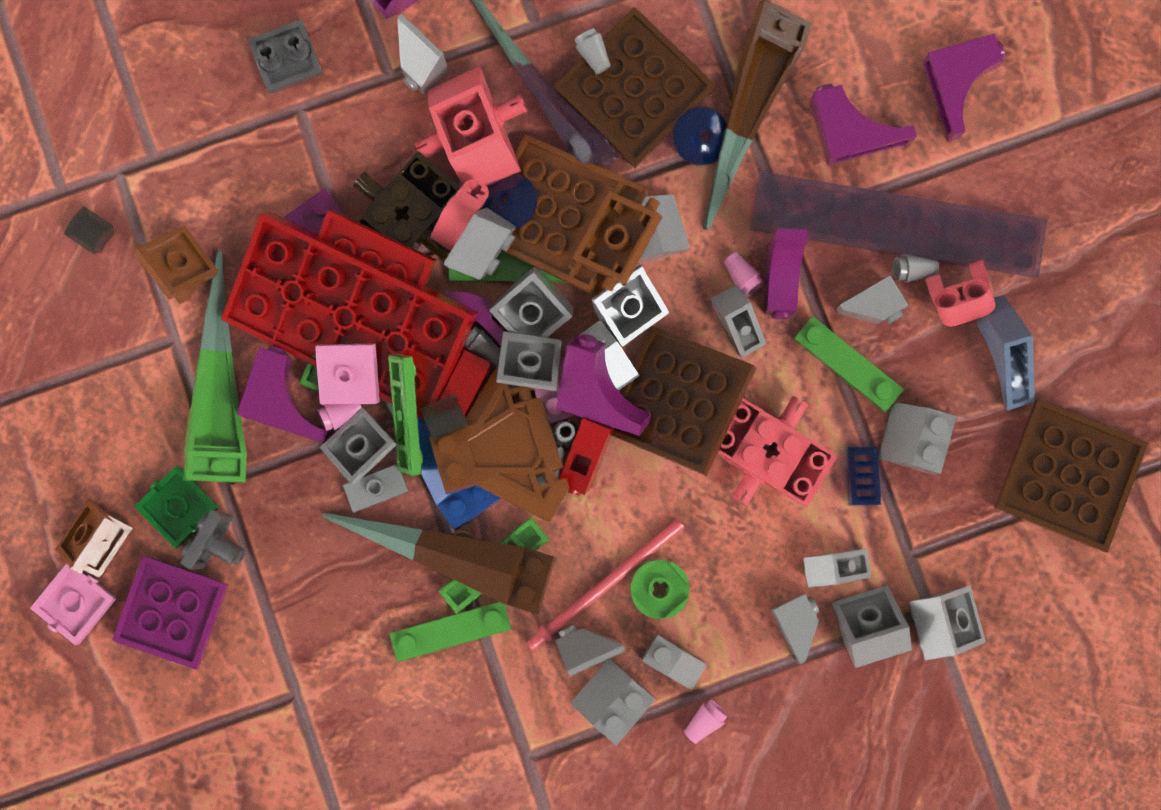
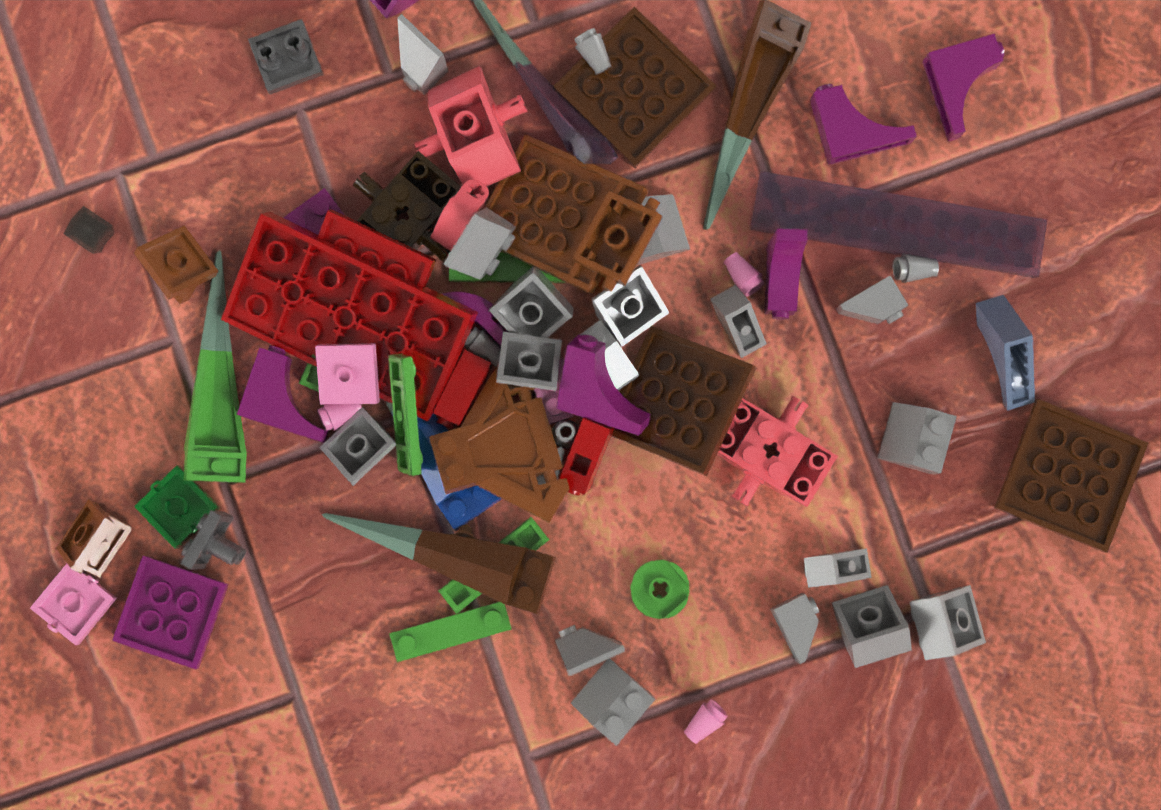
light grey plate [343,464,409,513] -> none
clear smoke piece [421,395,469,441] -> none
clear blue dish [482,174,538,229] -> none
coral bar [526,519,684,651] -> none
light grey slope [641,634,707,690] -> none
clear blue dish [673,107,726,165] -> none
bright green plate [793,316,904,413] -> none
clear blue slope [847,447,881,506] -> none
coral piece [925,259,995,327] -> none

